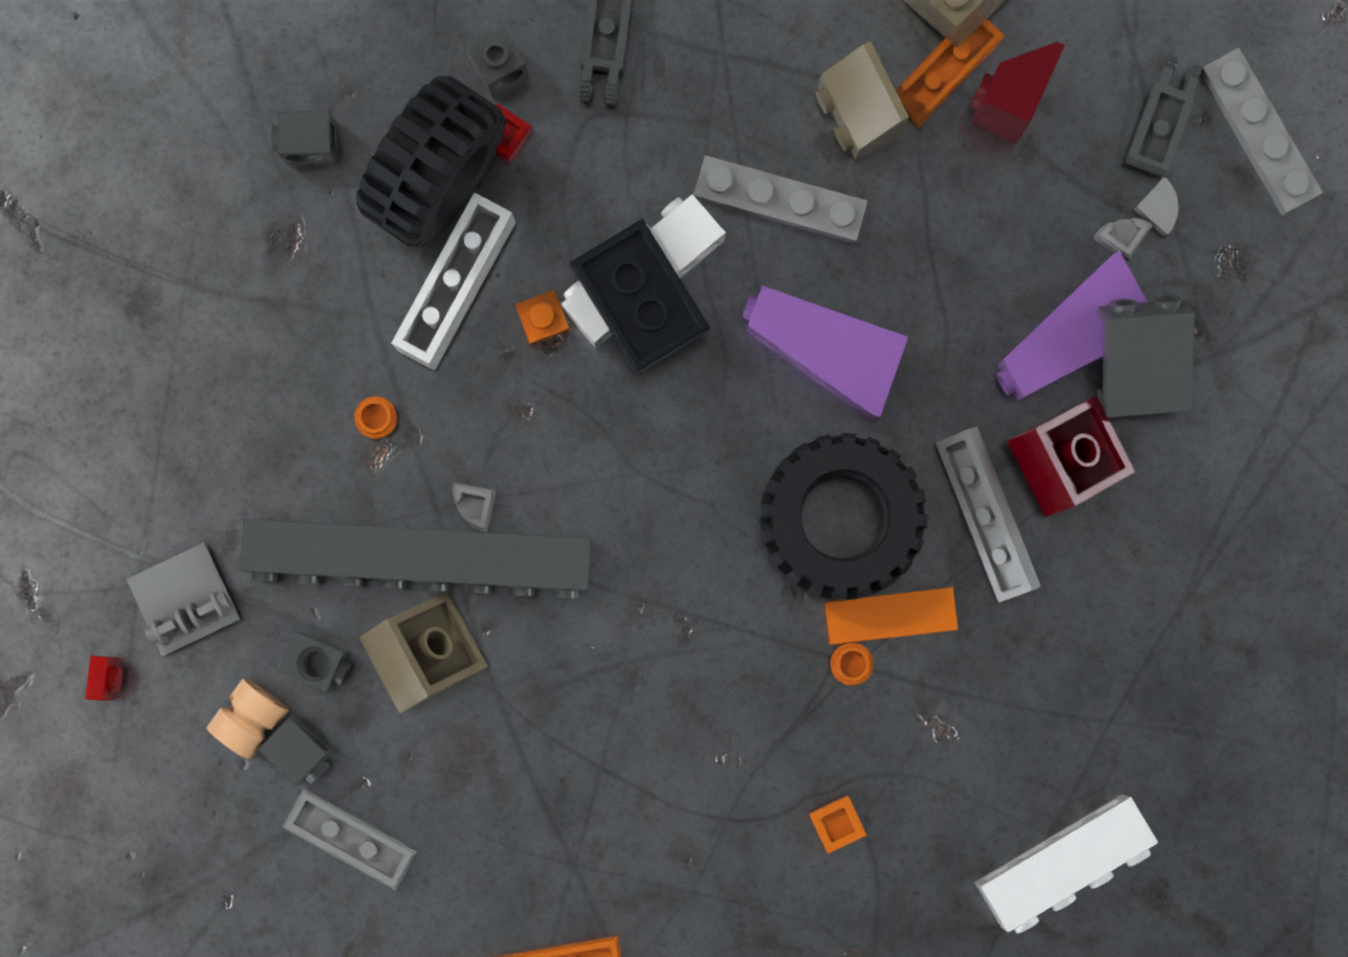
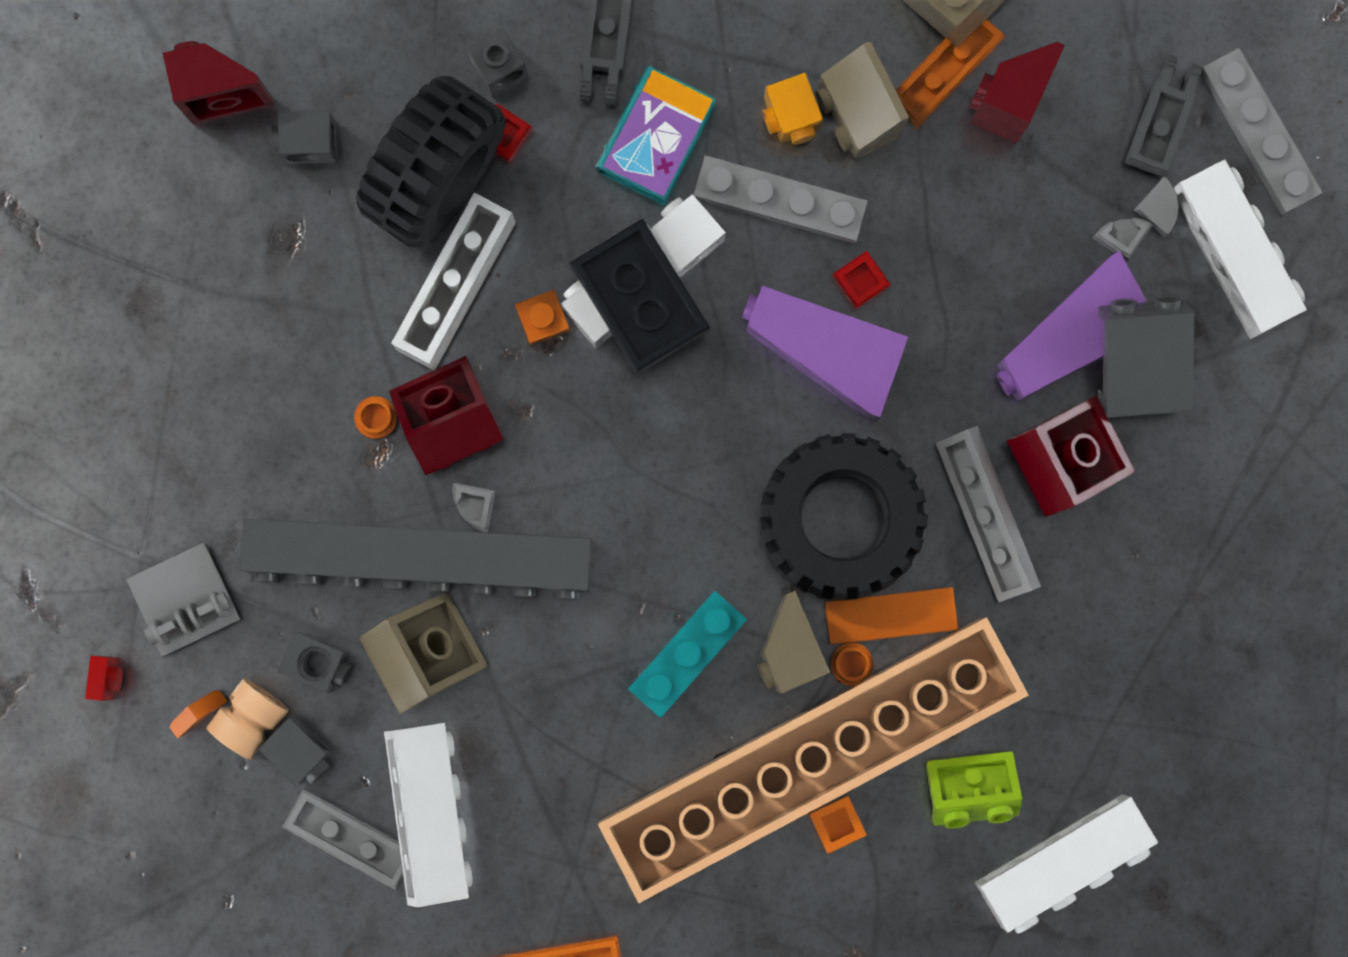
none -> dark red slope [162,41,274,124]
none -> orange tile [169,690,228,739]
none -> white brick [384,723,473,908]
none -> dark red slope [389,356,504,476]
none -> piece [595,66,716,206]
none -> light nougat brick [598,617,1029,903]
none -> teal brick [628,591,748,718]
none -> dark tan slope [757,591,830,694]
none -> light orange brick [762,73,823,145]
none -> red tile [831,251,891,311]
none -> lime bracket [926,751,1022,829]
none -> white brick [1174,159,1307,339]

